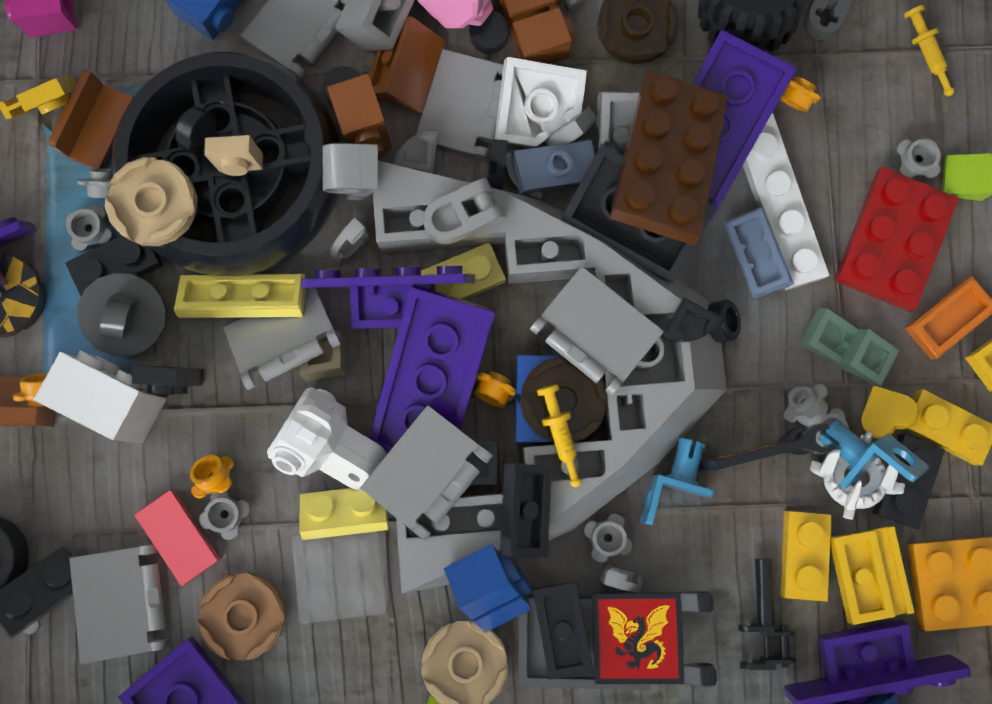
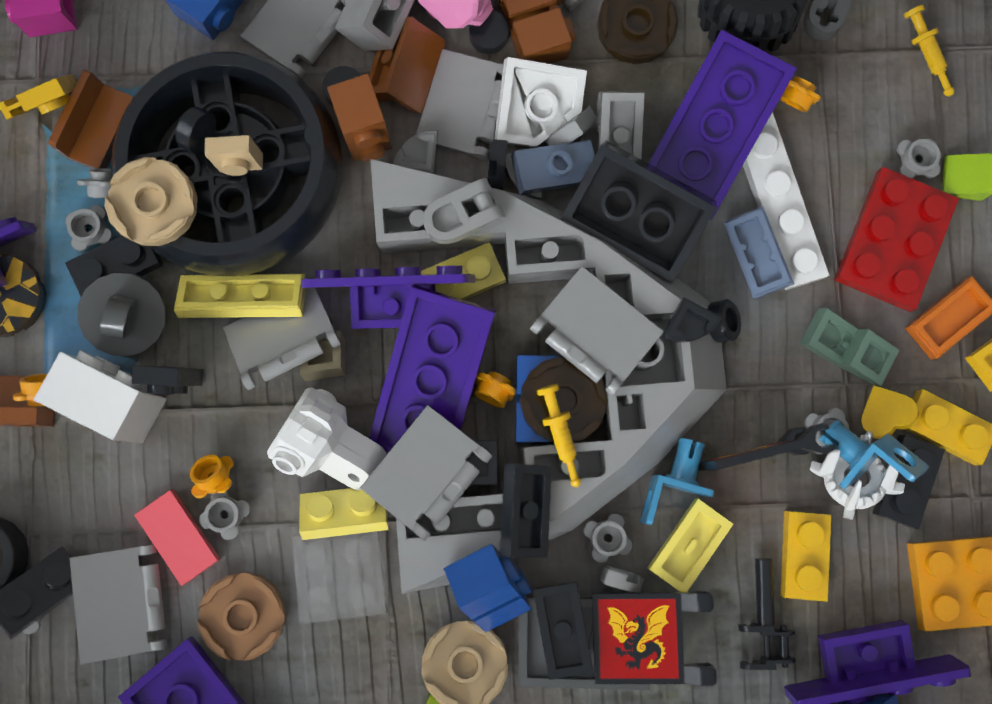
light grey plate [322,143,378,200] -> none
light grey tile [330,218,370,266] -> none
reddish brown plate [609,69,728,245] -> none
light grey plate [783,384,828,426] -> none
yellow plate [830,526,914,625] -> none
none -> light yellow plate [647,498,733,592]

